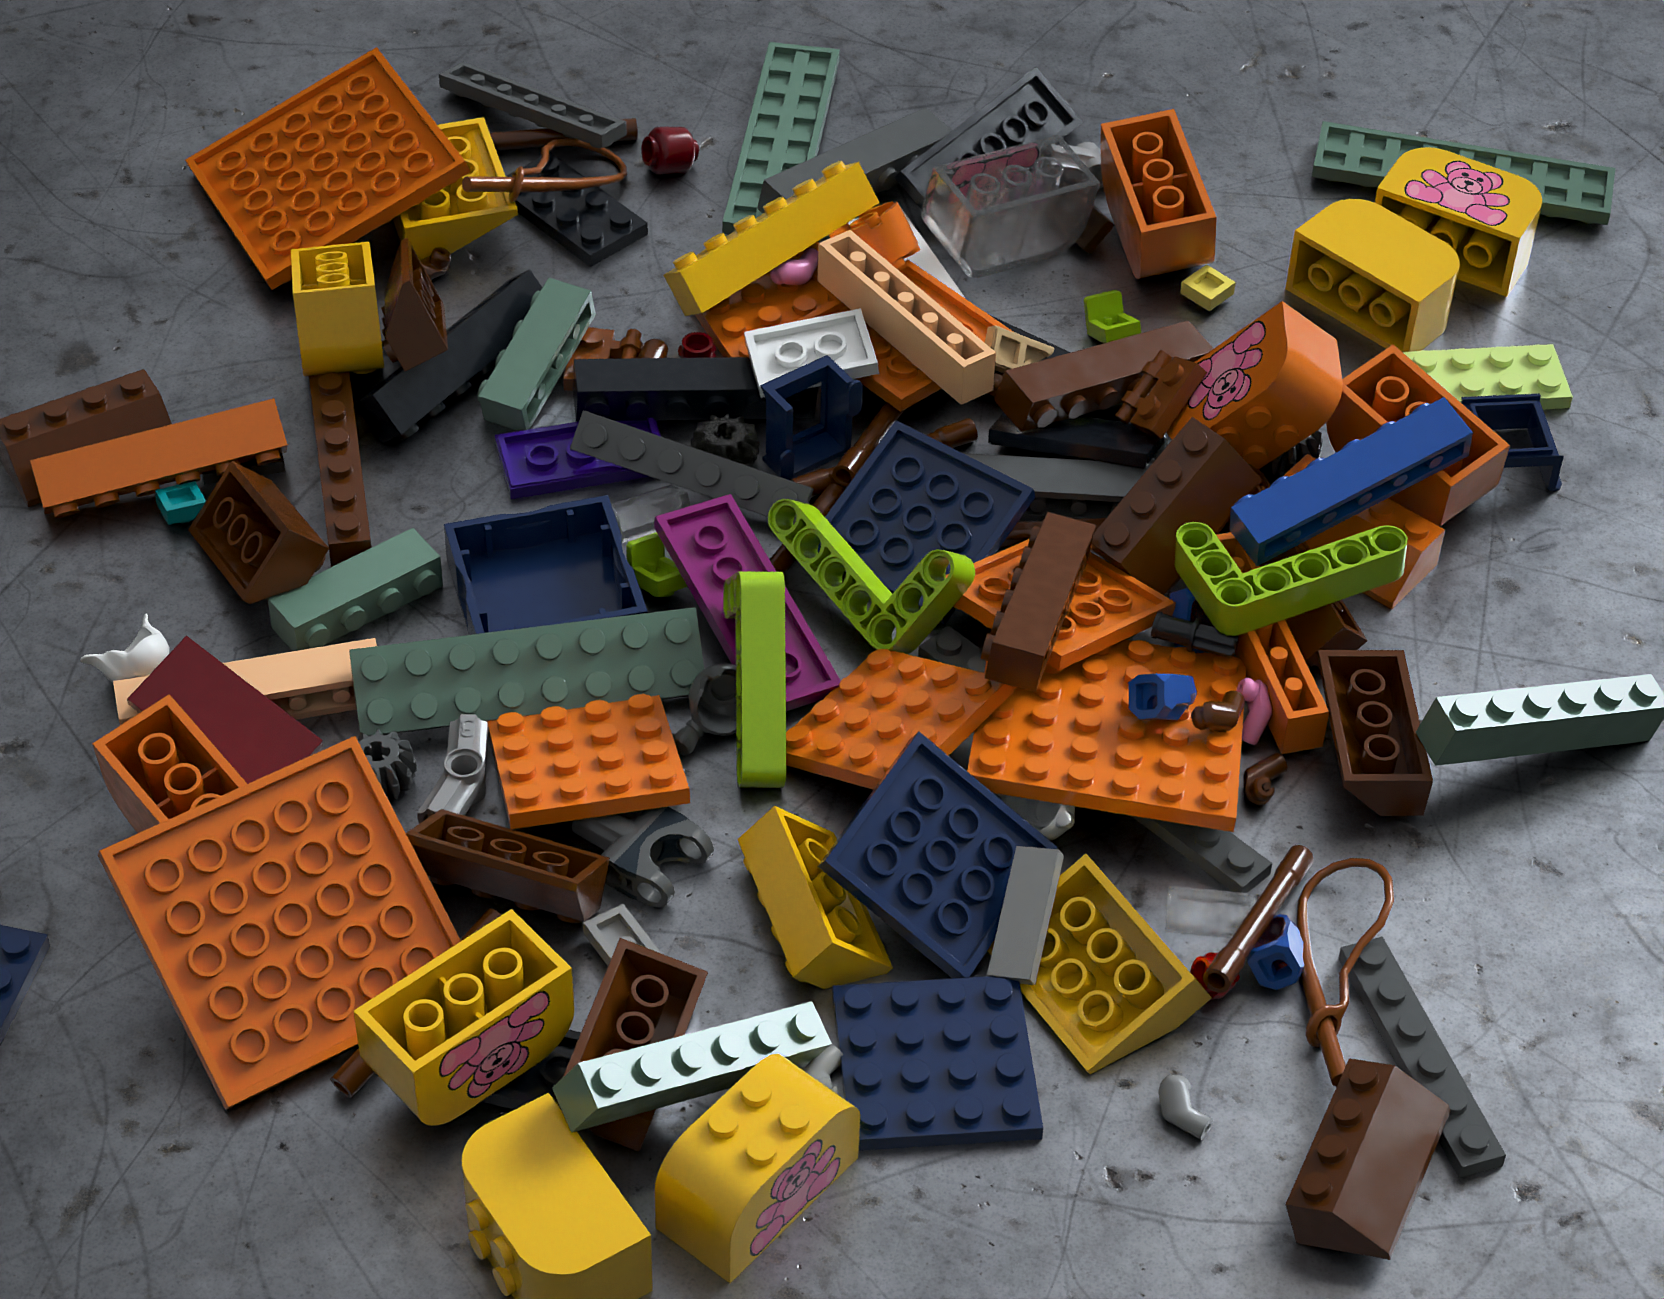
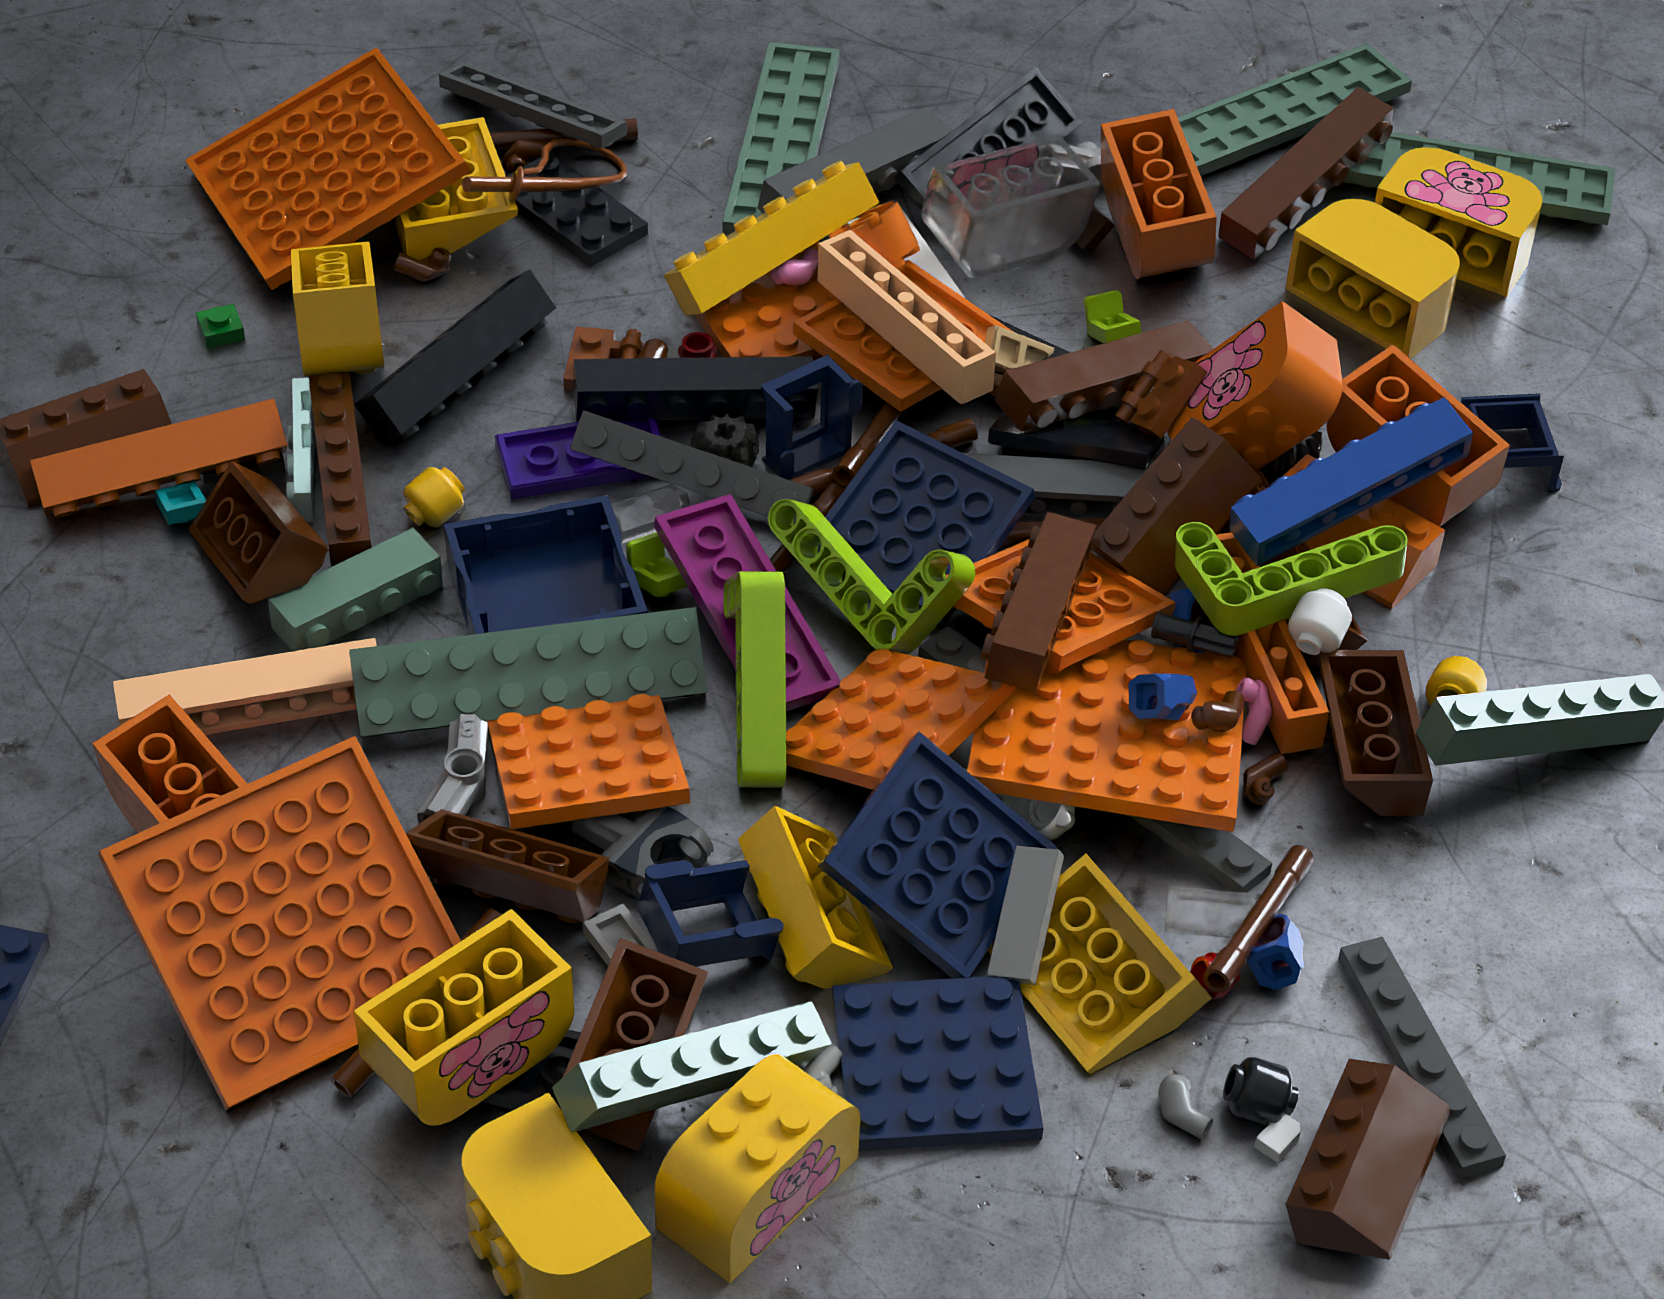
white hair [80,613,169,683] -> none
dark red tile [127,635,323,784] -> none
dark grey gear [357,728,417,800] -> none
reddish brown slope [381,237,448,371] -> none
sand green brick [477,277,596,431] -> none
dark red head [641,127,699,175] -> none
dark grey hair [673,663,736,756] -> none
white plate [744,308,879,398] -> none
light yellow plate [1180,264,1236,311] -> none
dark orange piece [1297,858,1394,1087] -> none
yellowish green plate [1403,344,1573,410] -> none
none -> green plate [195,304,245,349]
none -> light aqua wing [287,378,315,523]
none -> yellow head [403,467,465,528]
none -> reddish brown arm [502,139,552,174]
none -> dark blue piece [637,860,784,967]
none -> sand green plate [1178,43,1412,176]
none -> reddish brown brick [1218,87,1394,260]
none -> black head [1223,1057,1299,1125]
none -> white piece [1254,1115,1301,1163]
none -> white head [1288,588,1352,655]
none -> yellow head [1425,656,1487,707]

